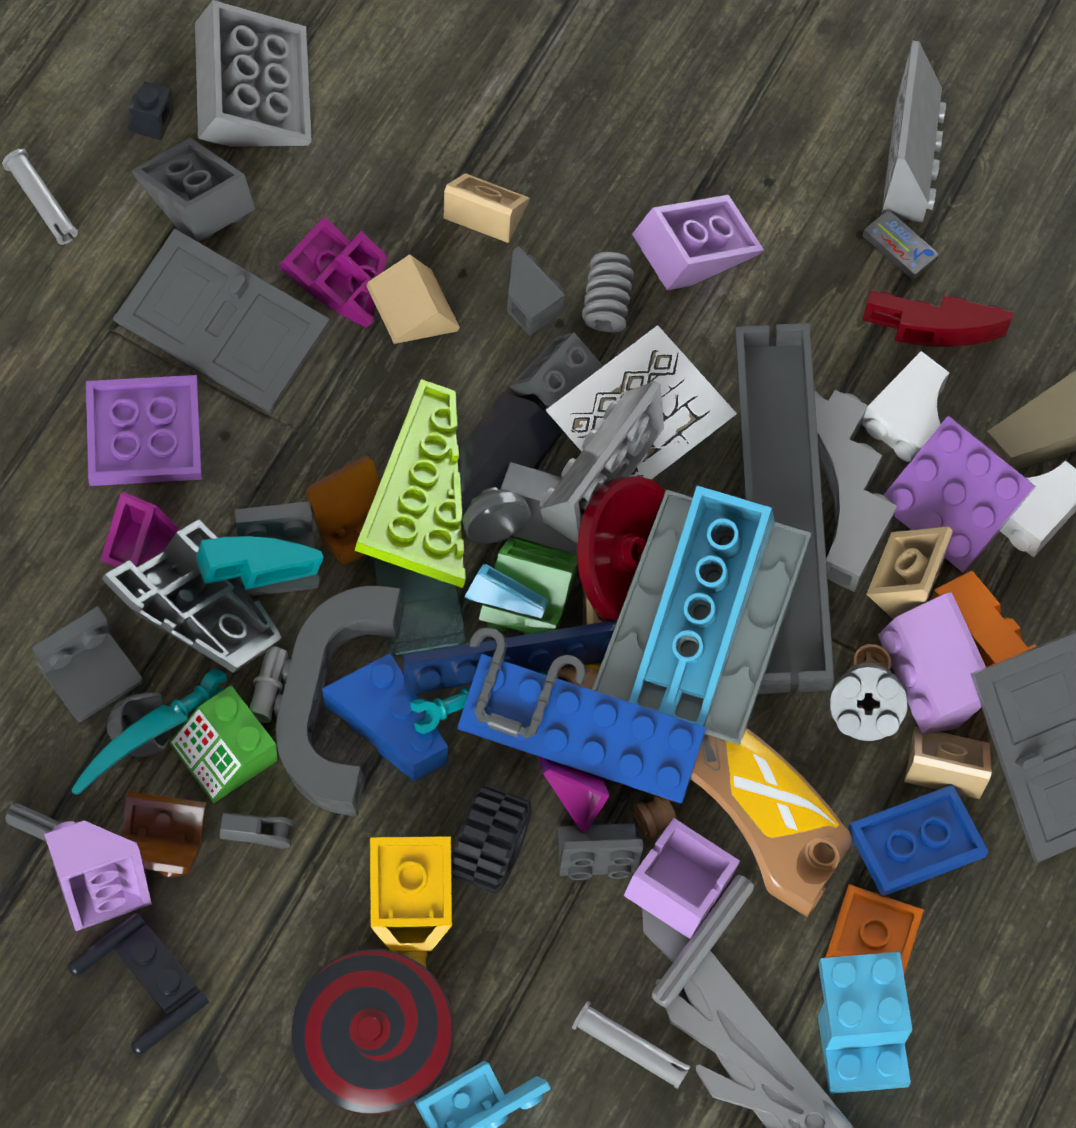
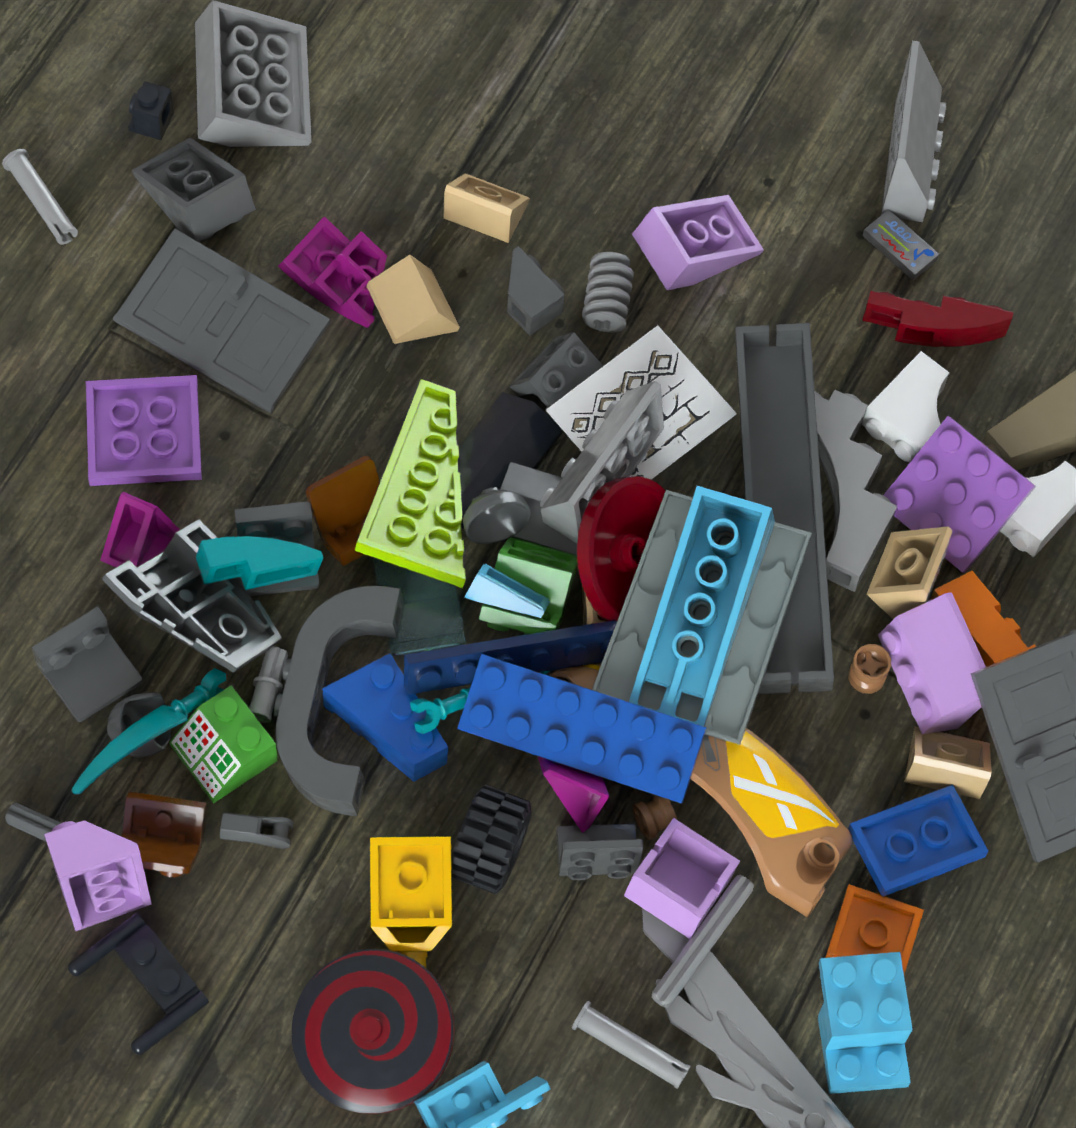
dark grey piece [470,627,586,739] -> none
plate [830,663,907,741] -> none

